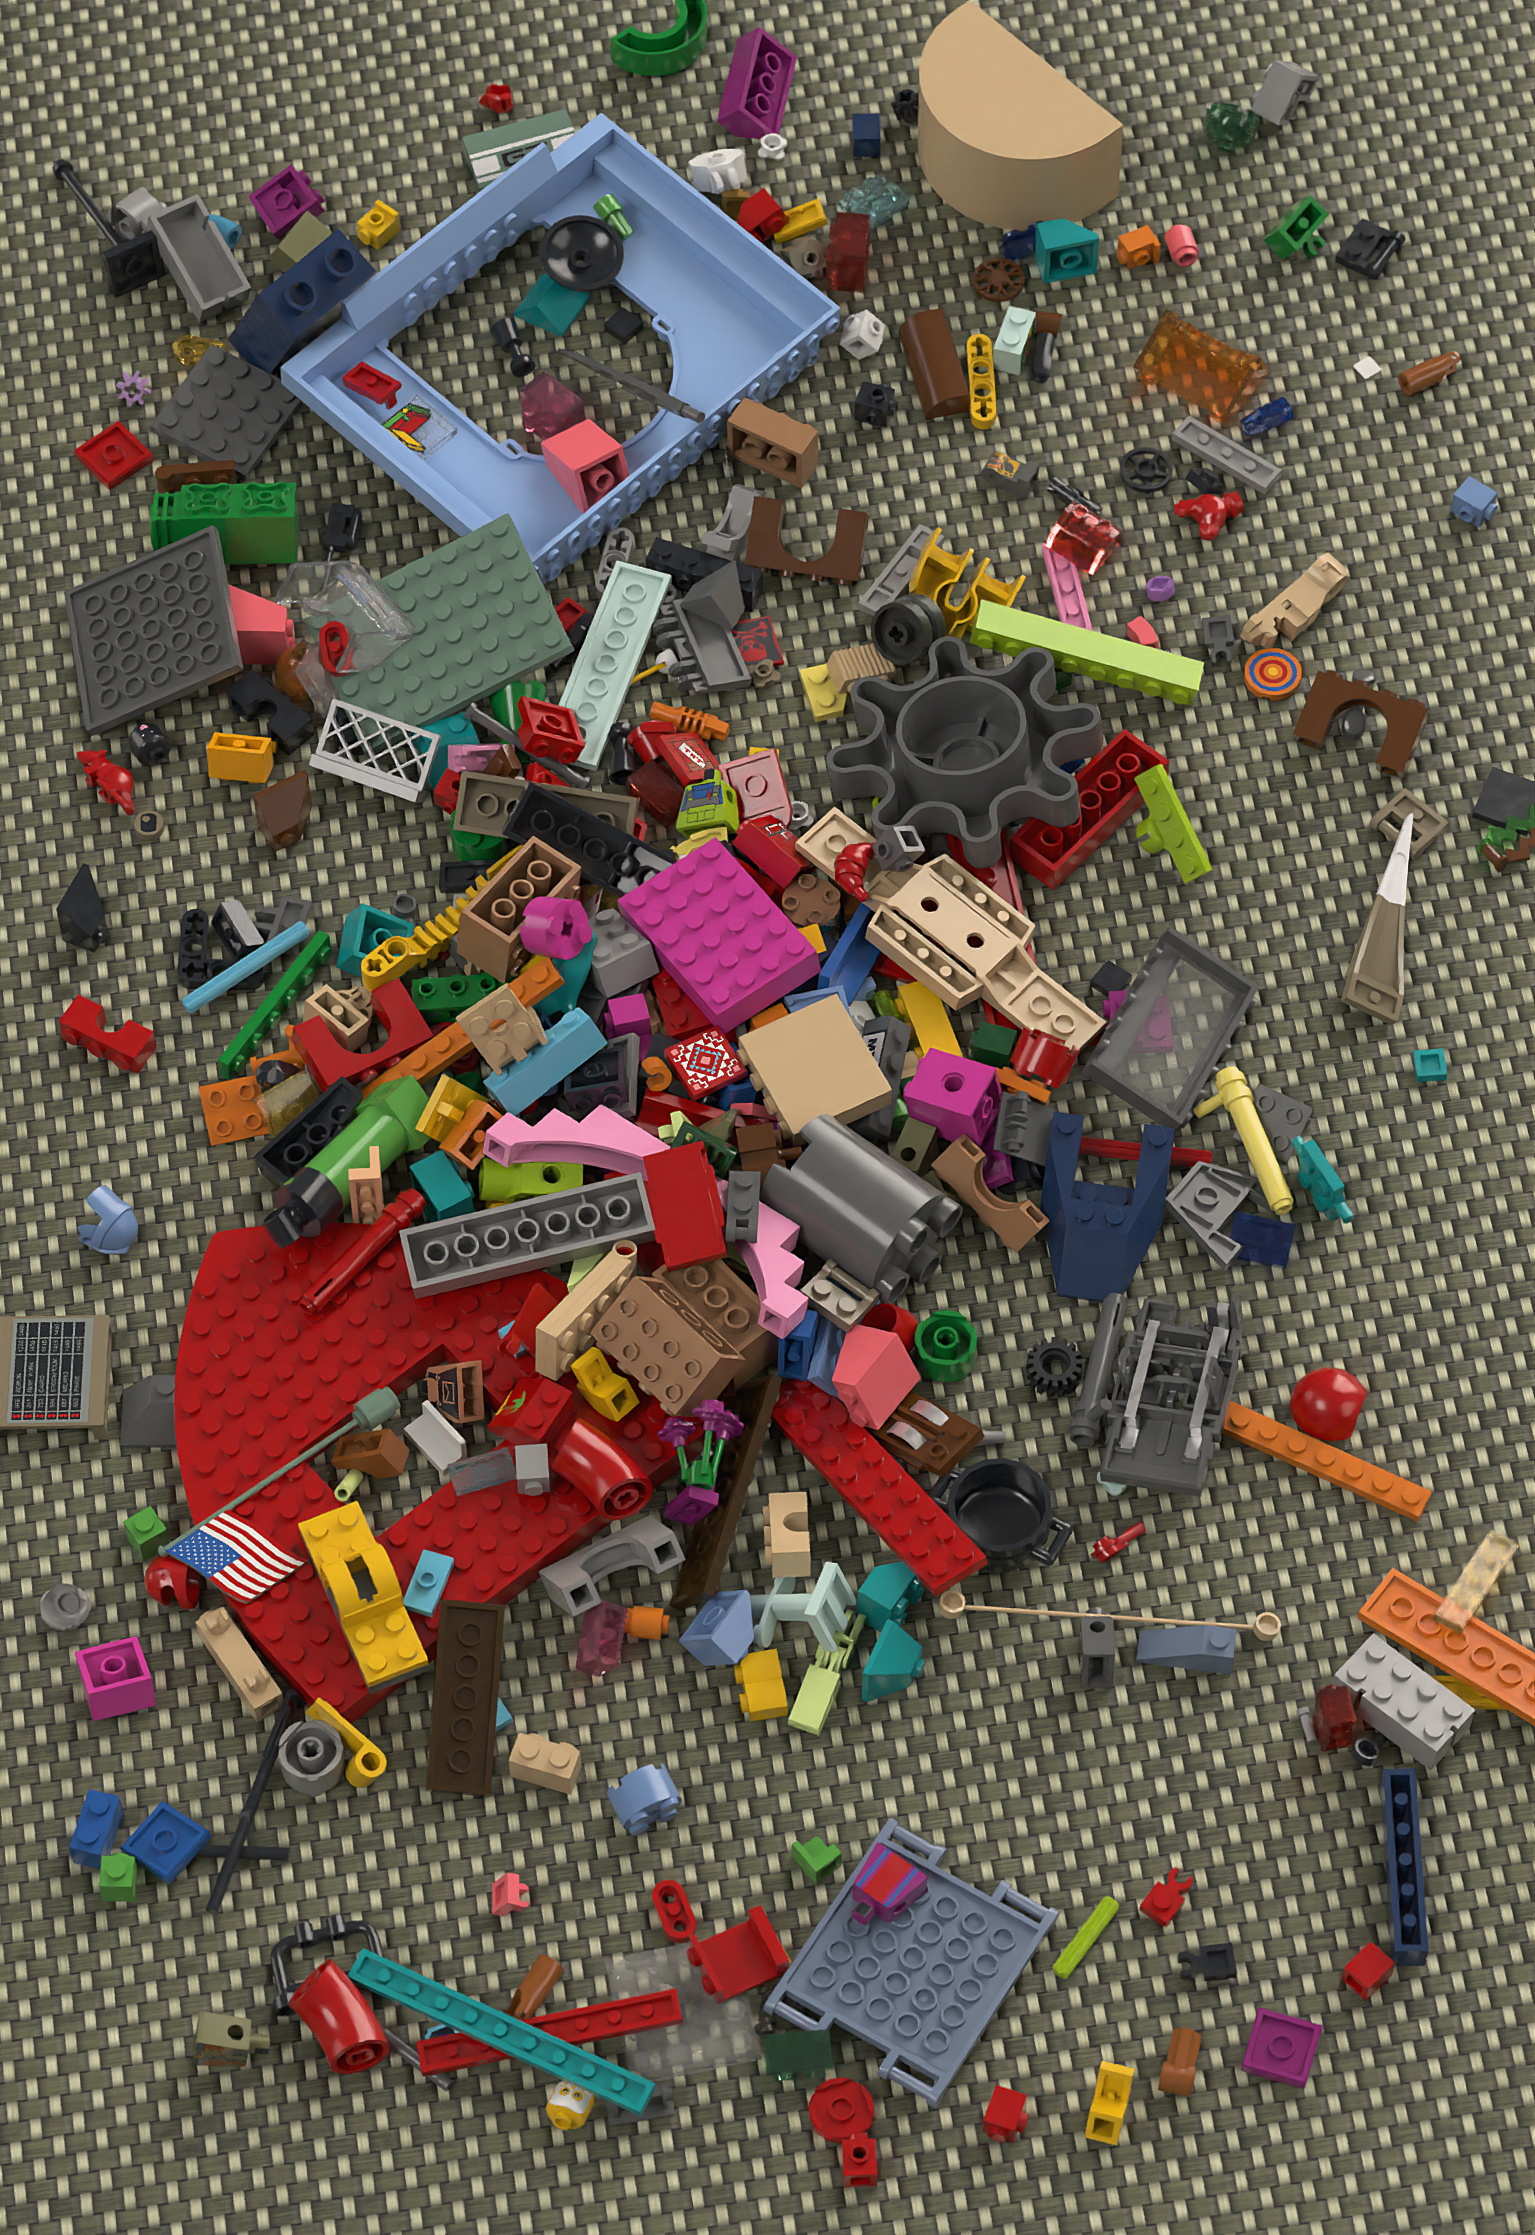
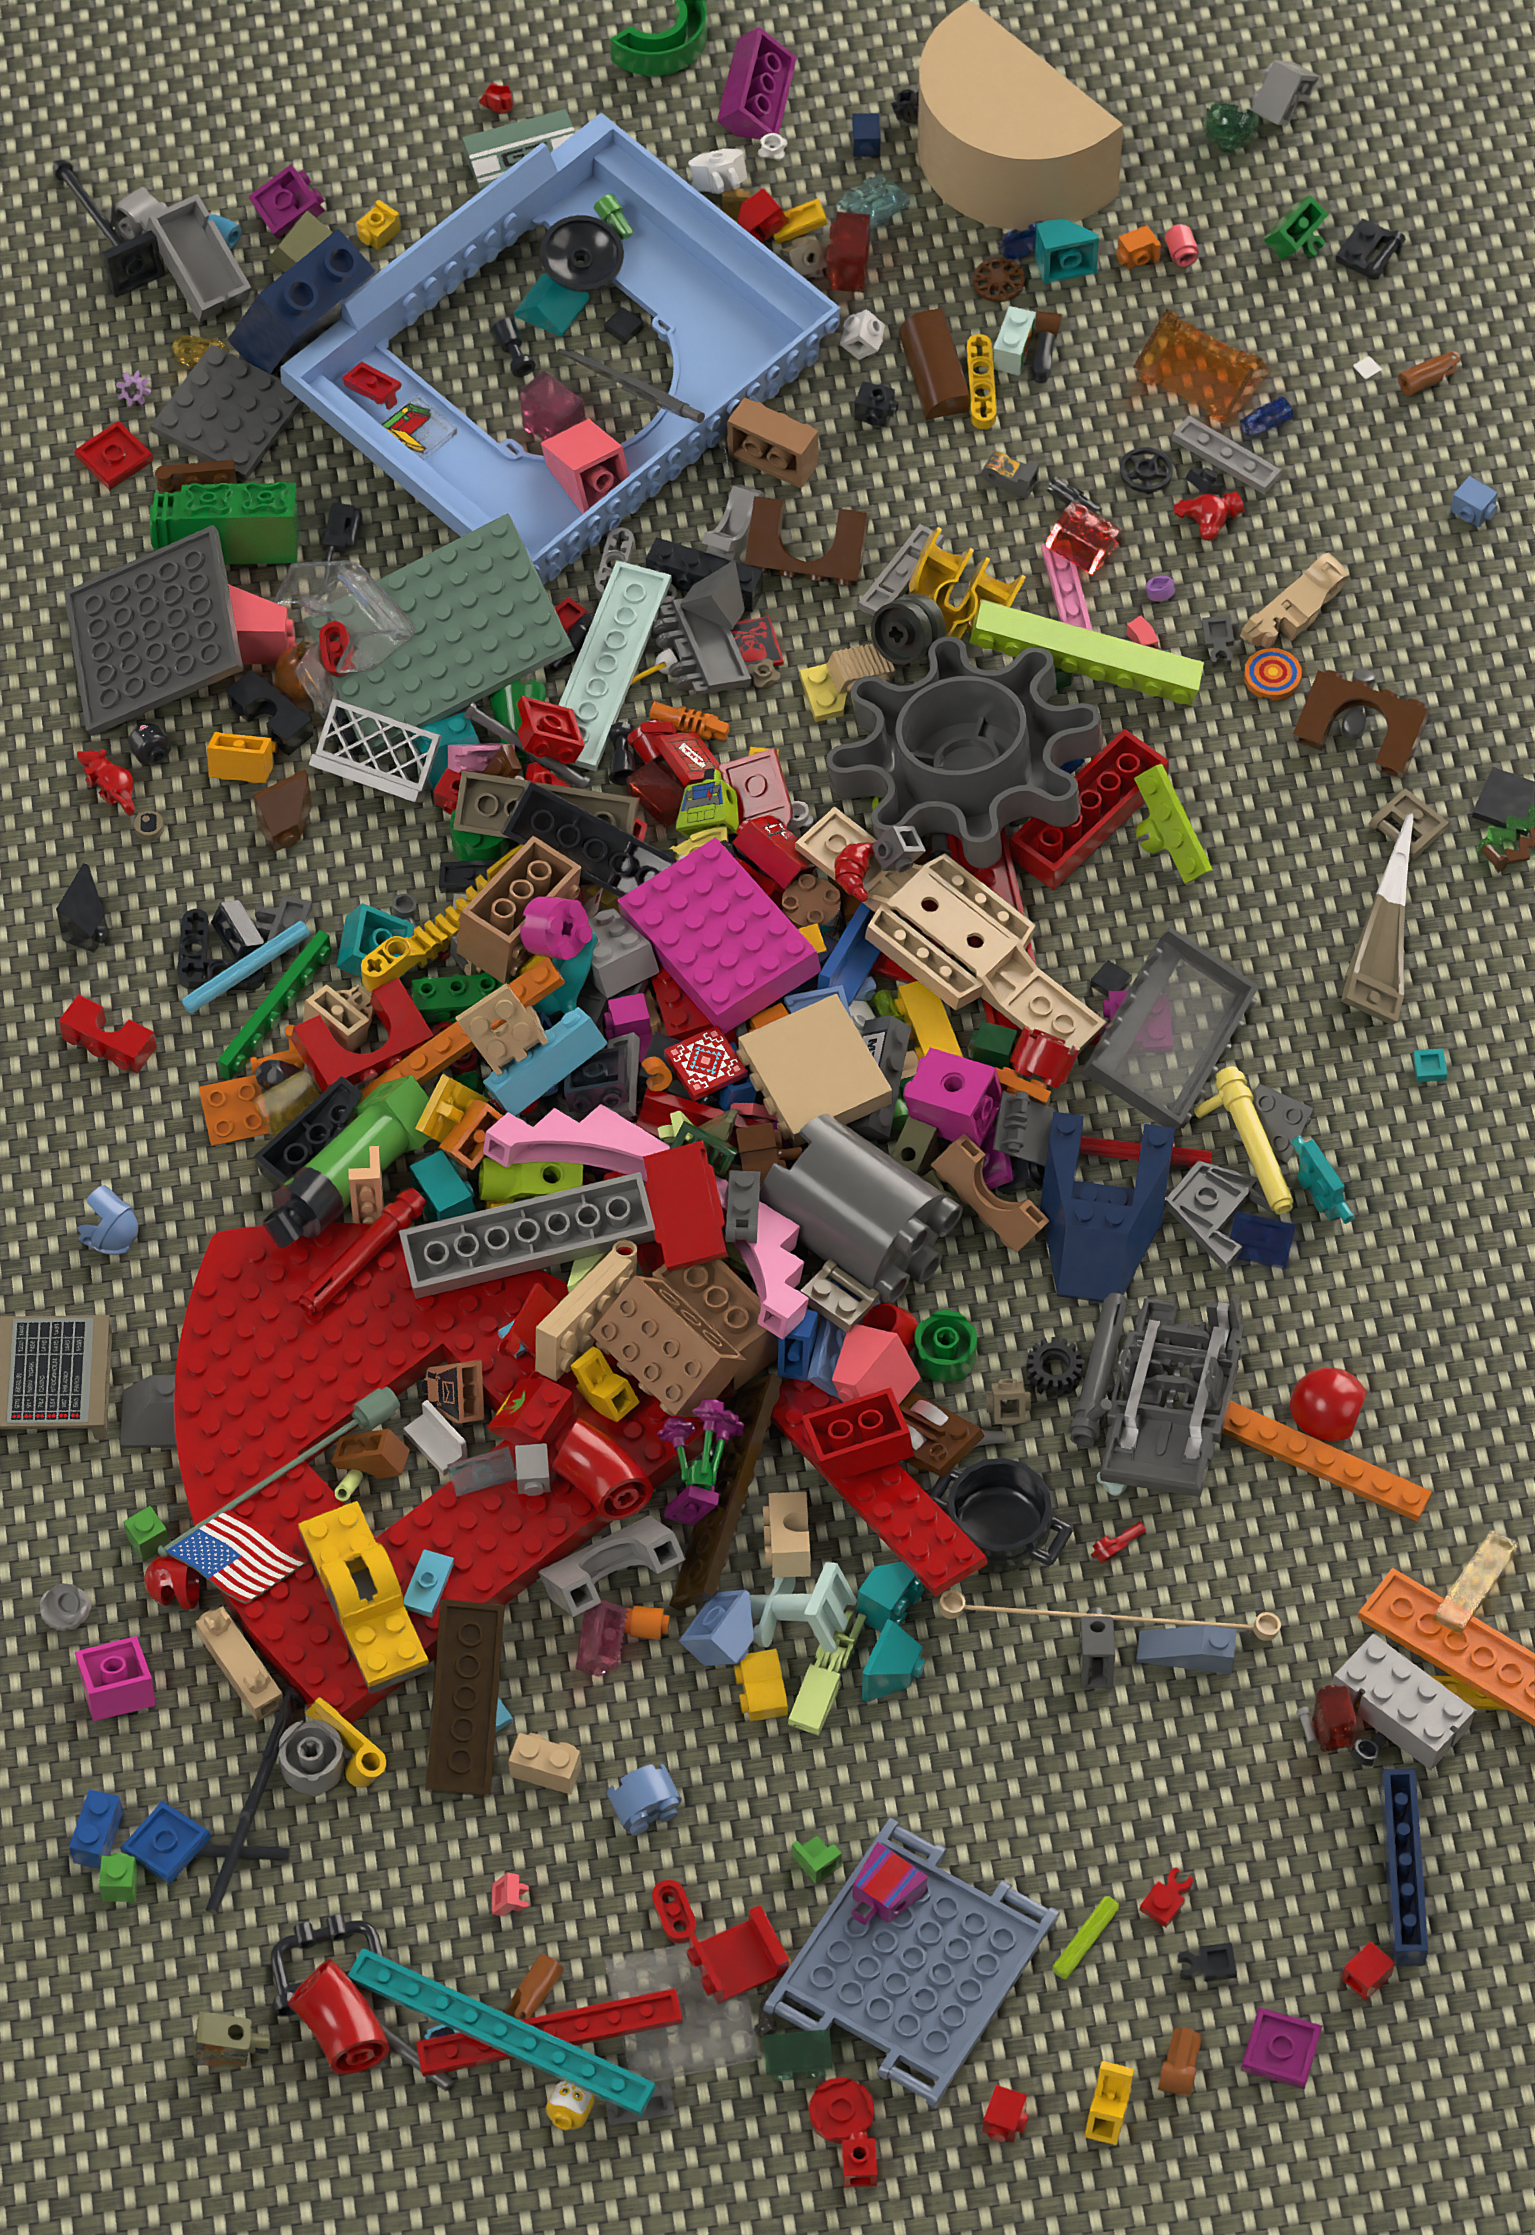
none -> red brick [801,1387,914,1478]
none -> dark tan brick [986,1379,1031,1426]

